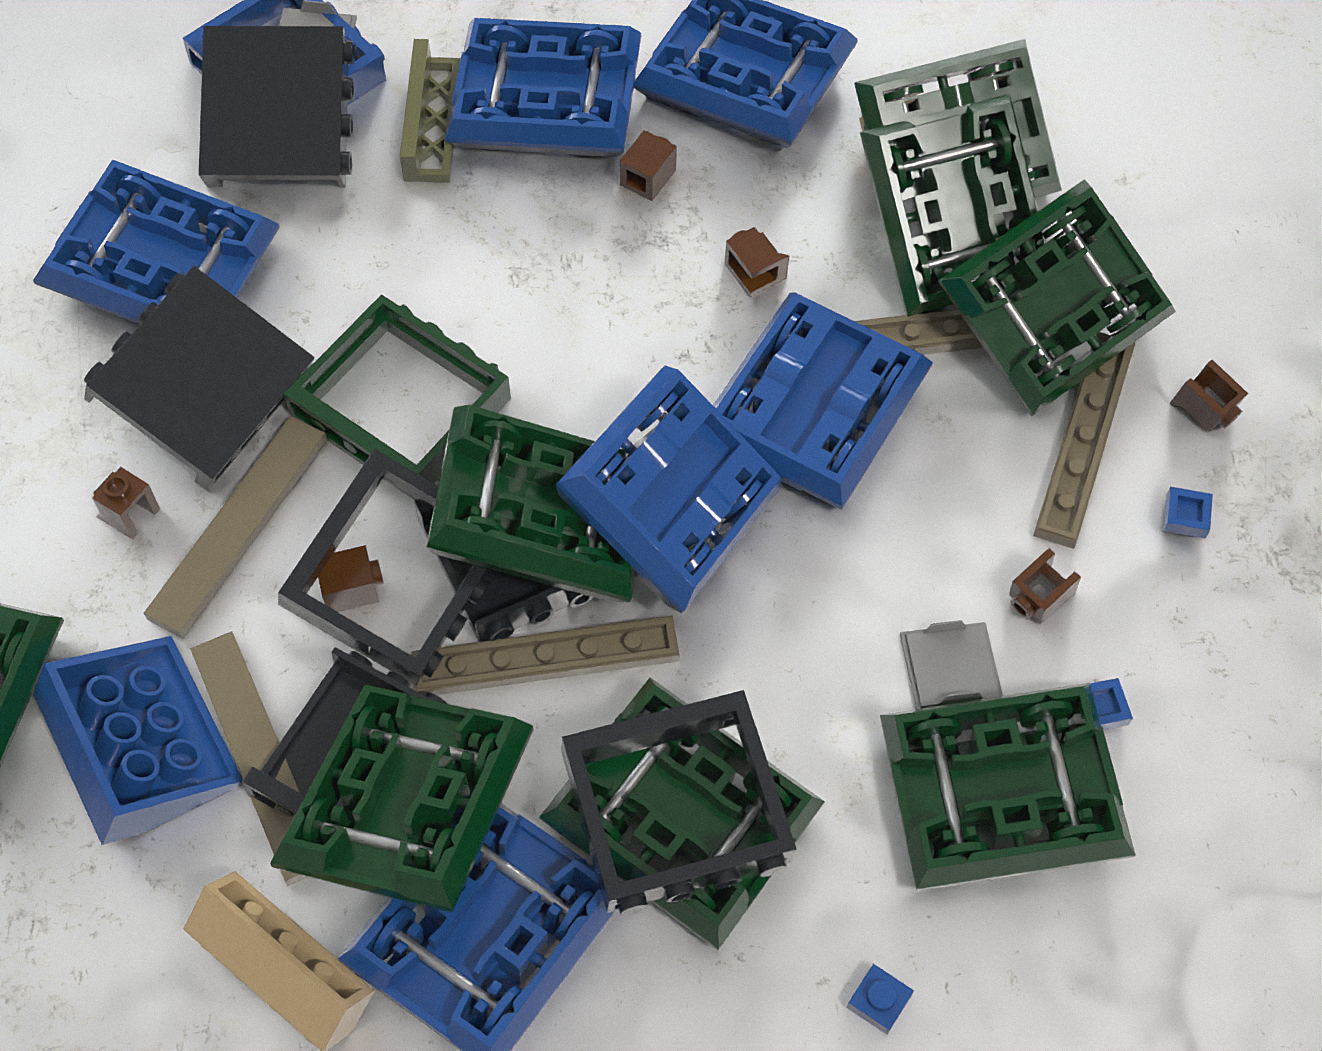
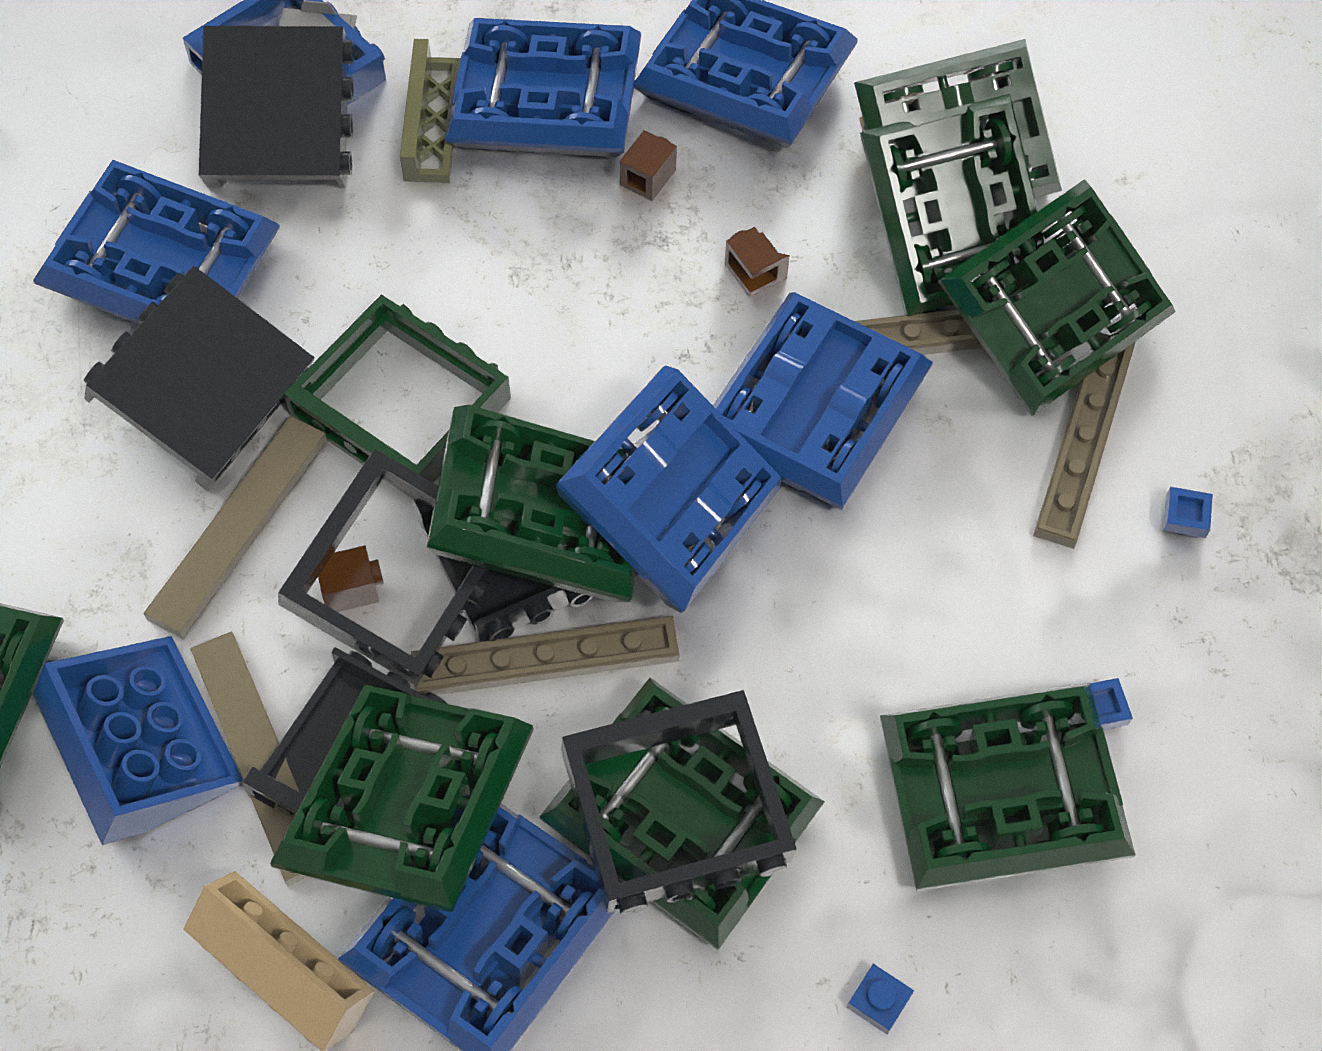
reddish brown window [92,466,160,540] -> none
light grey piece [900,620,1003,709] -> none
reddish brown window [1009,548,1081,624] -> none
reddish brown window [1170,360,1249,432] -> none

